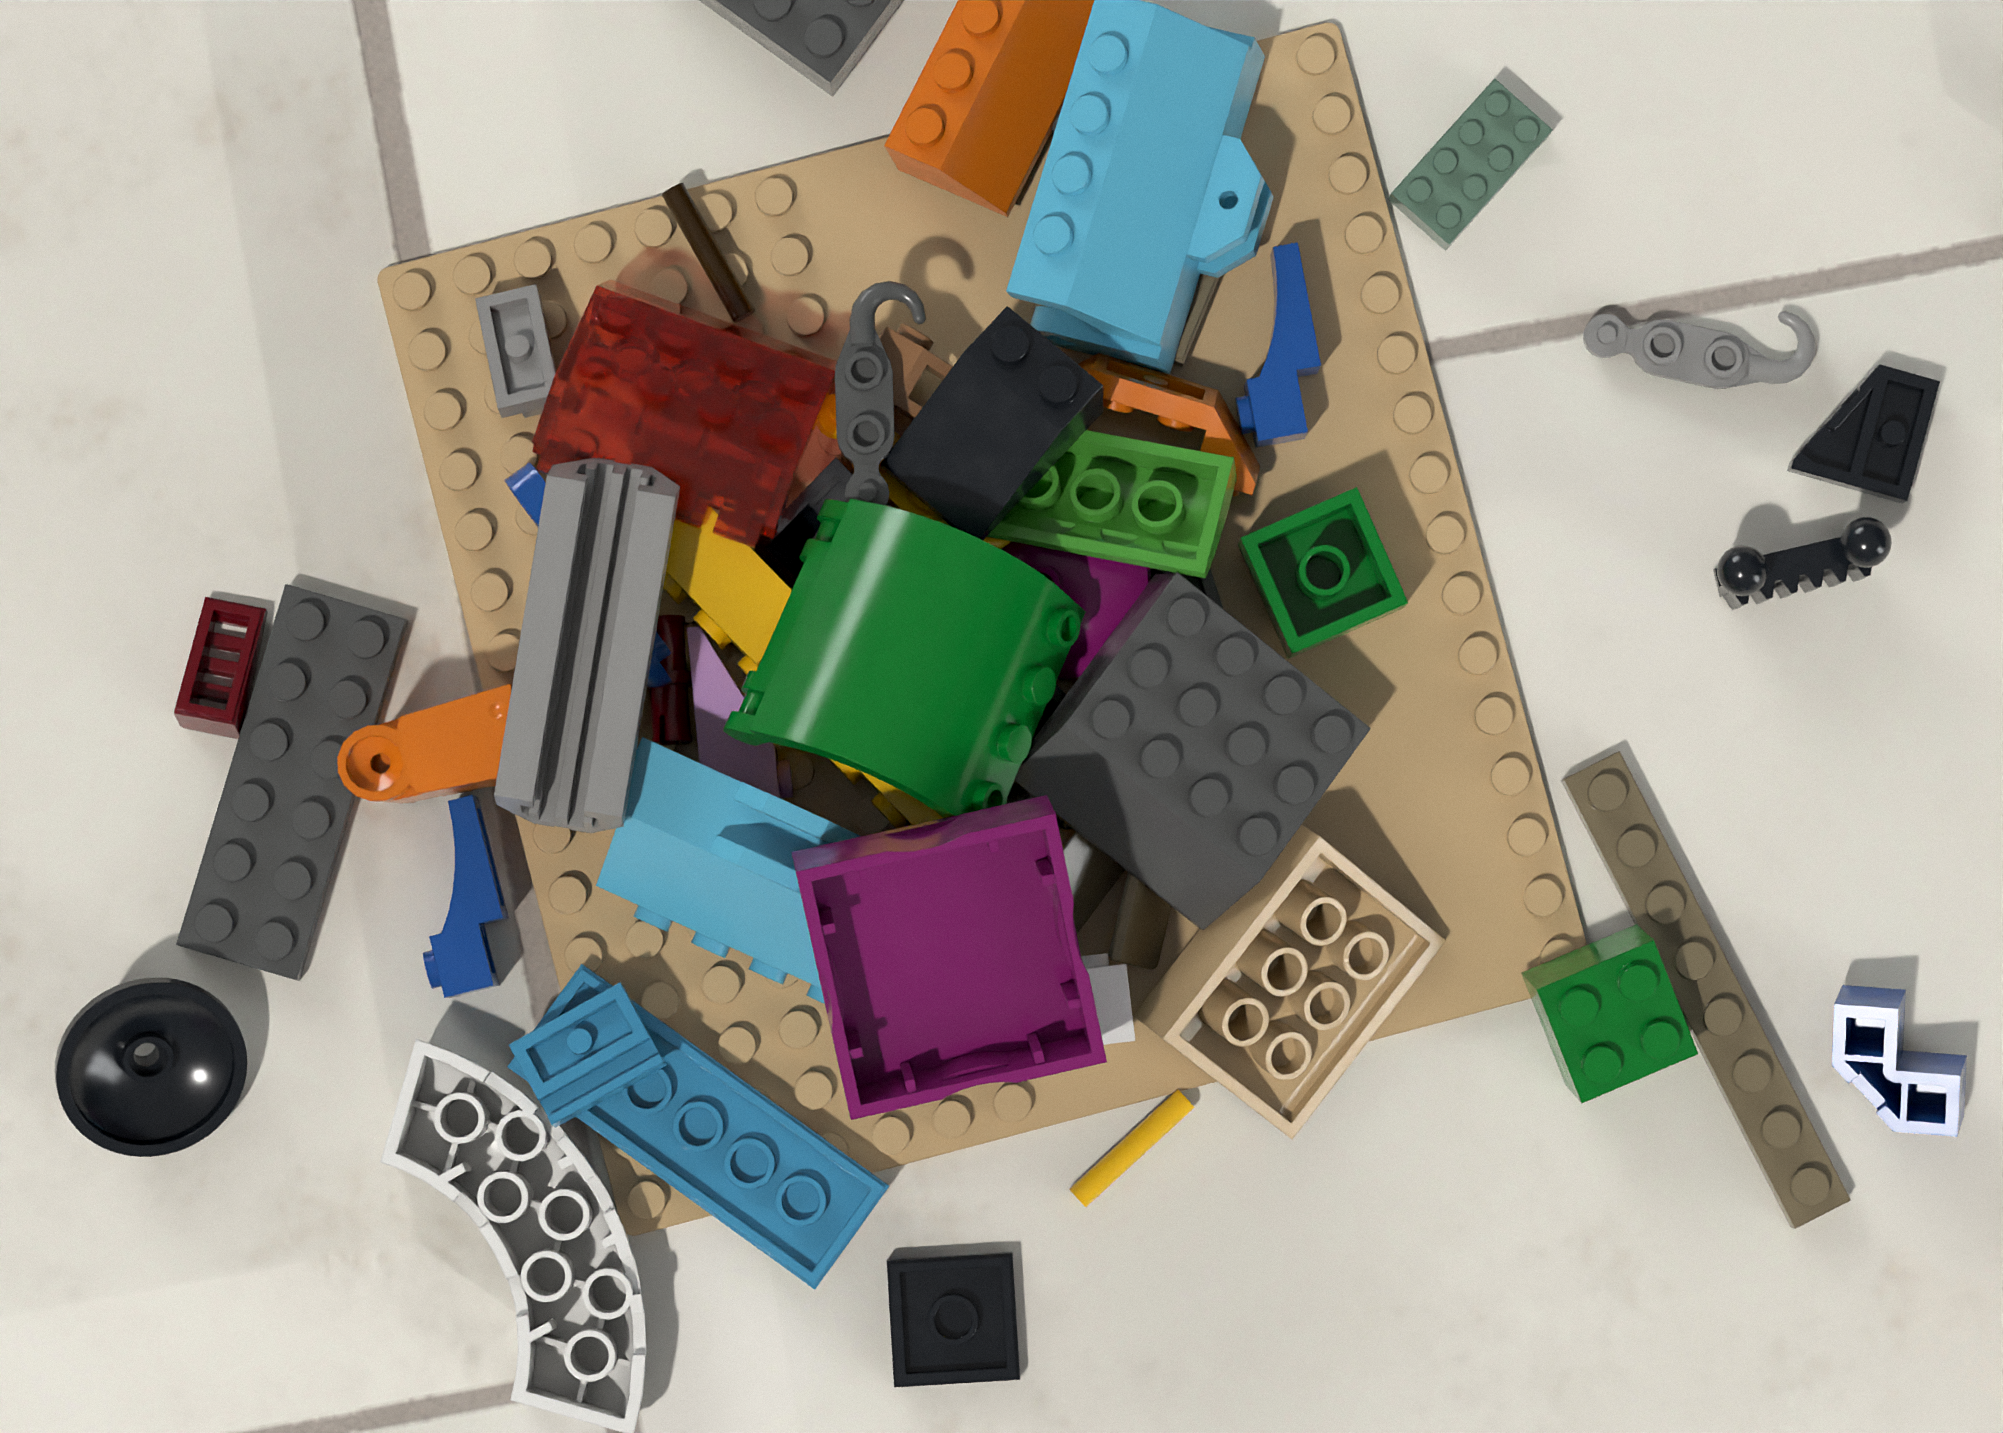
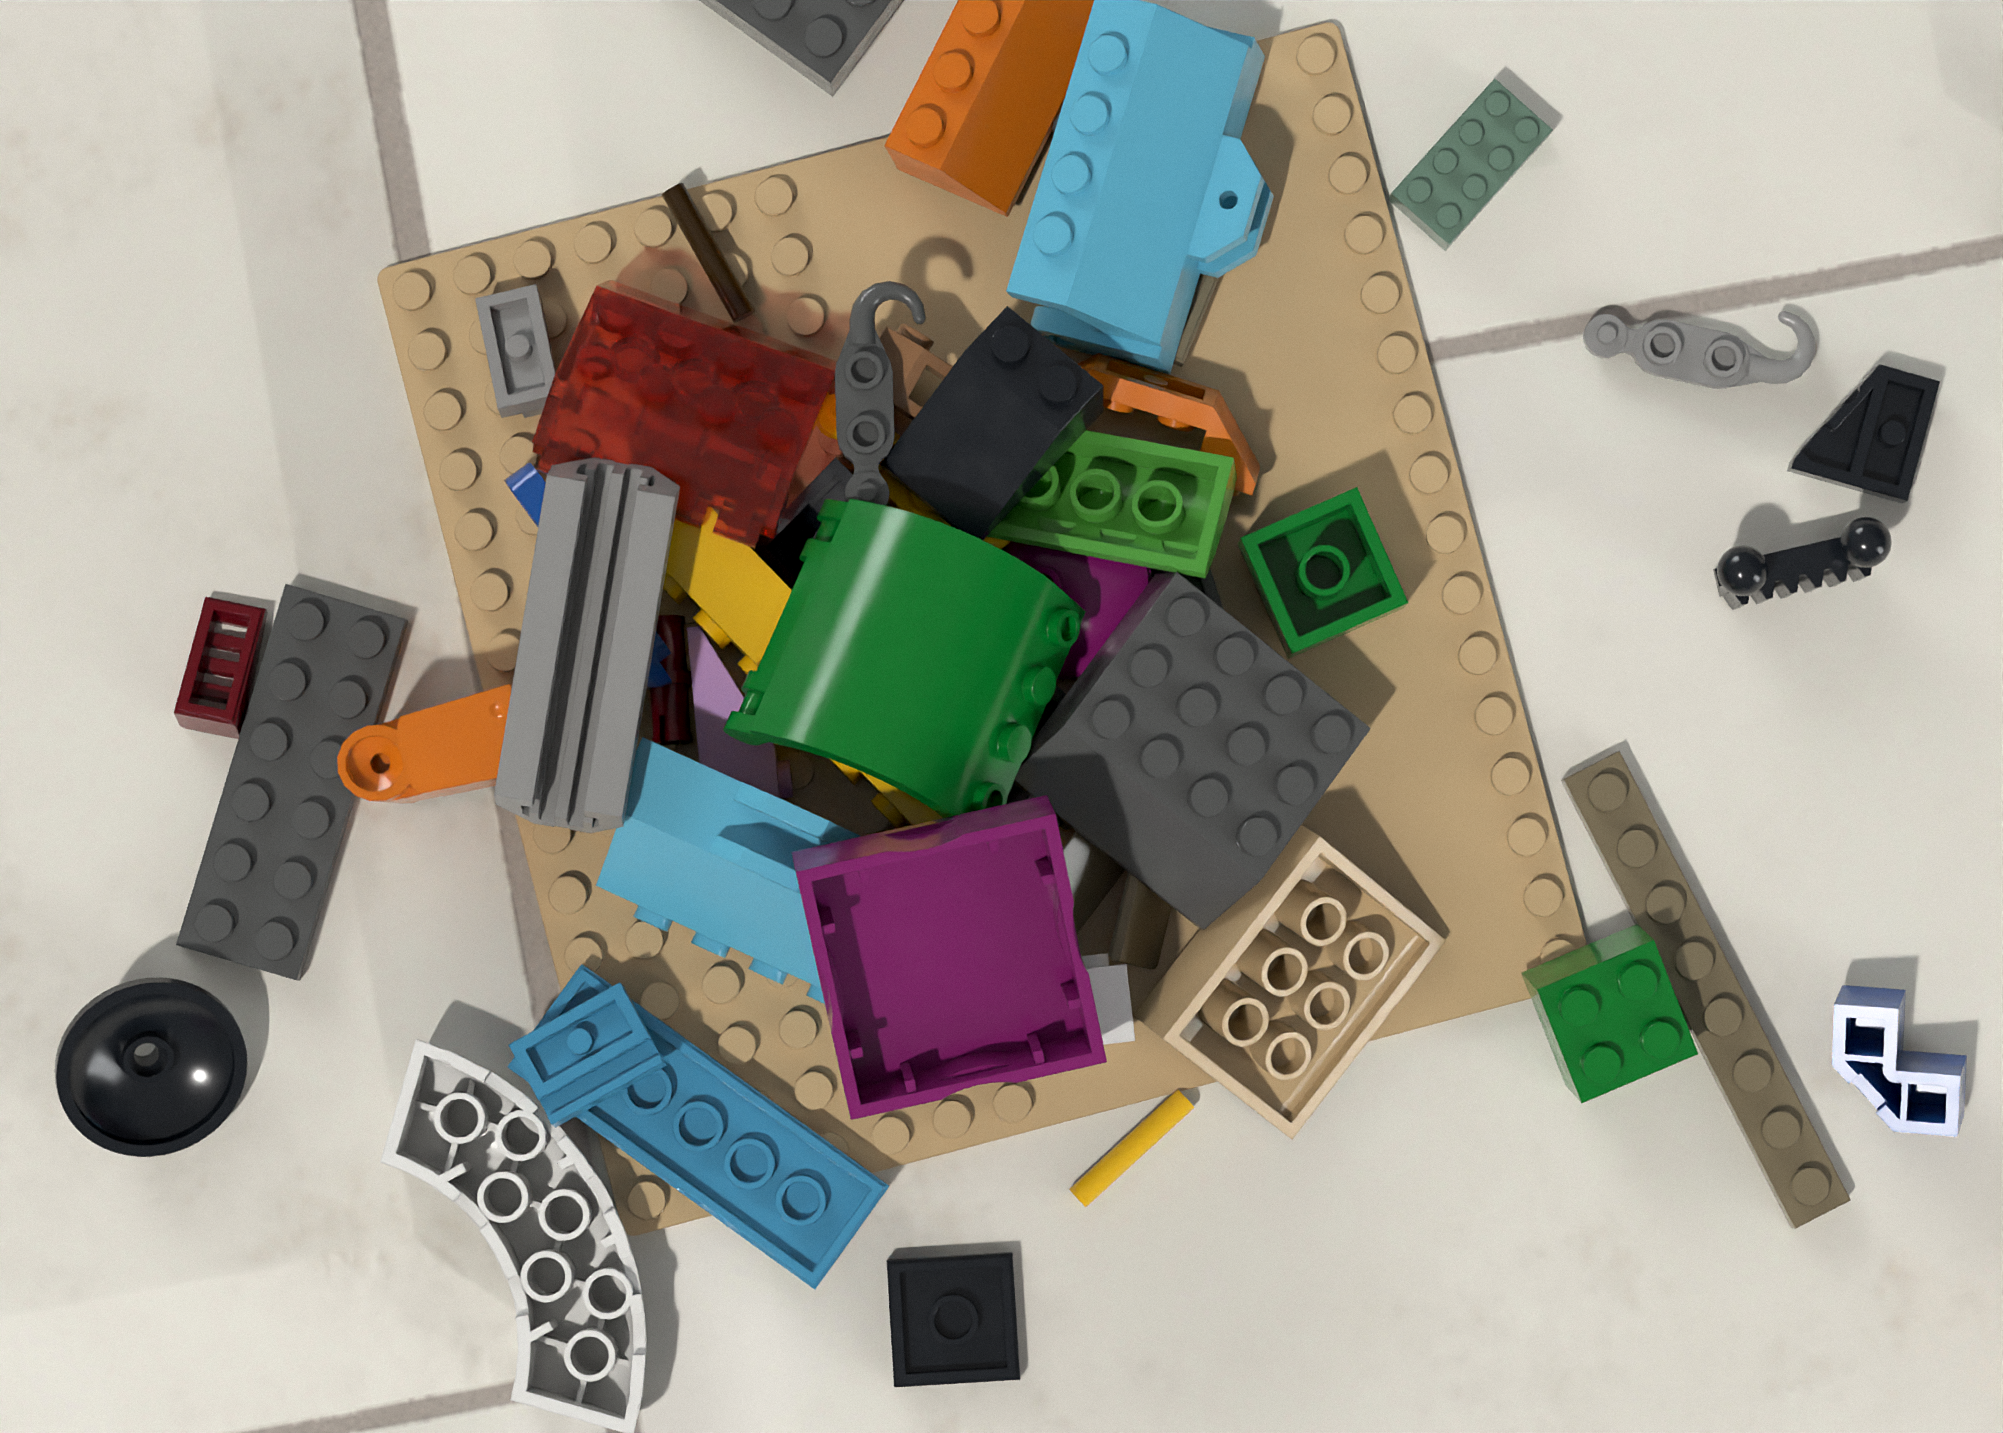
blue slope [423,795,509,998] -> none
blue slope [1235,242,1321,448] -> none

